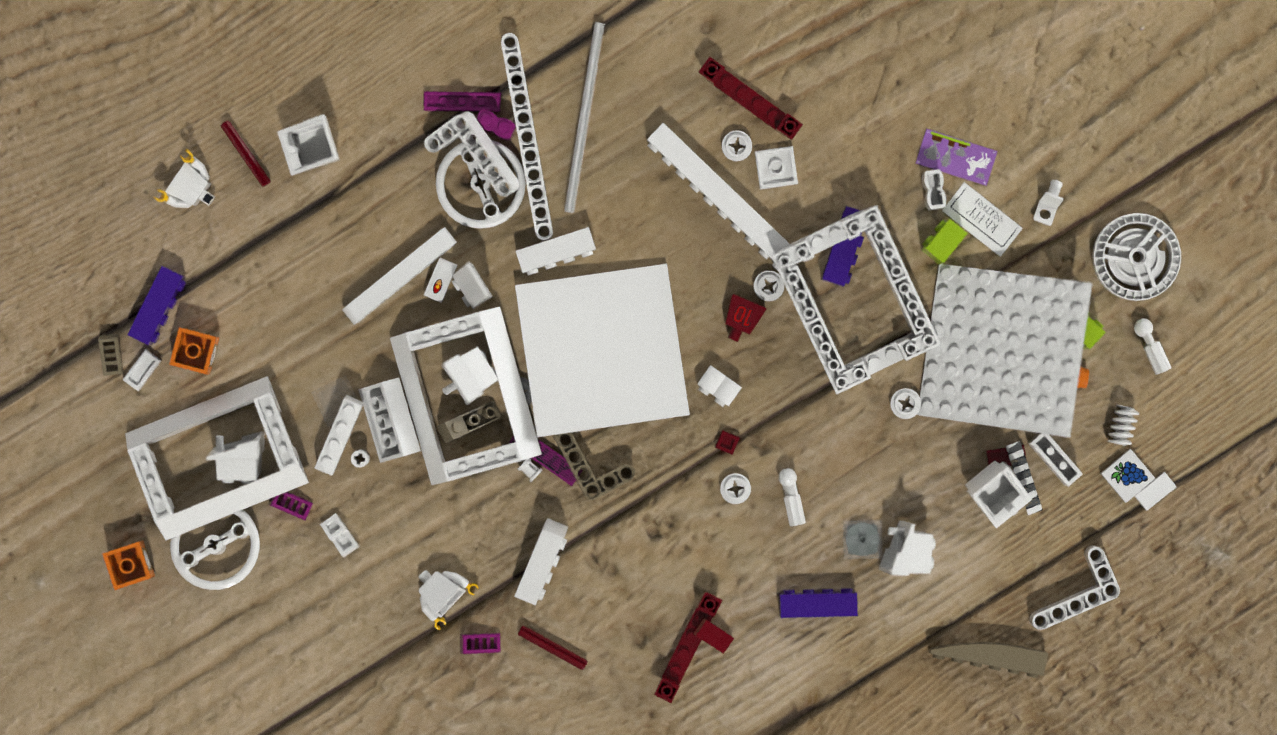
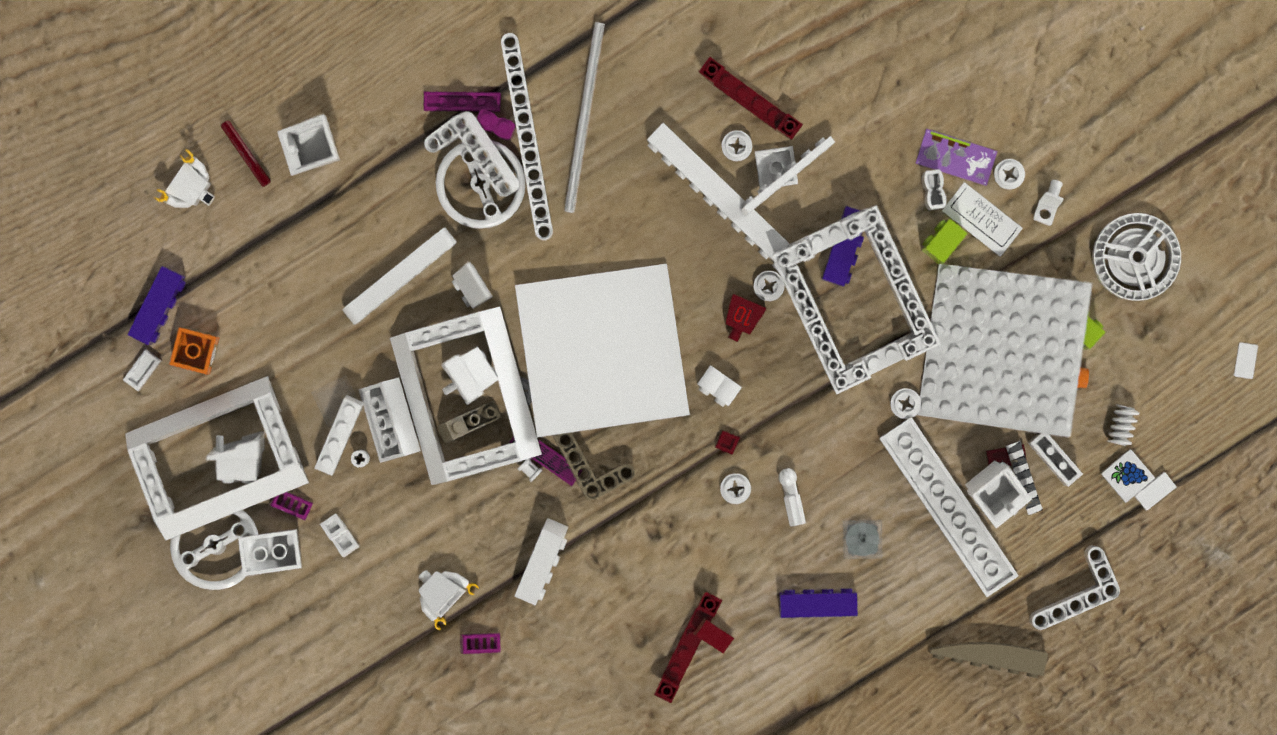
dark tan slope [98,334,123,376] -> none
orange brick [102,540,155,590] -> none
white slope [424,258,457,303] -> none
white brick [516,227,596,276] -> none
dark red axle [518,625,588,670] -> none
white piece [879,520,935,576] -> none
white piece [1134,318,1171,375] -> none
none -> white slope [238,529,302,576]
none -> white plate [740,136,835,216]
none -> white plate [879,417,1019,597]
none -> white gear [994,159,1025,190]
none -> white sticker [1234,342,1258,379]

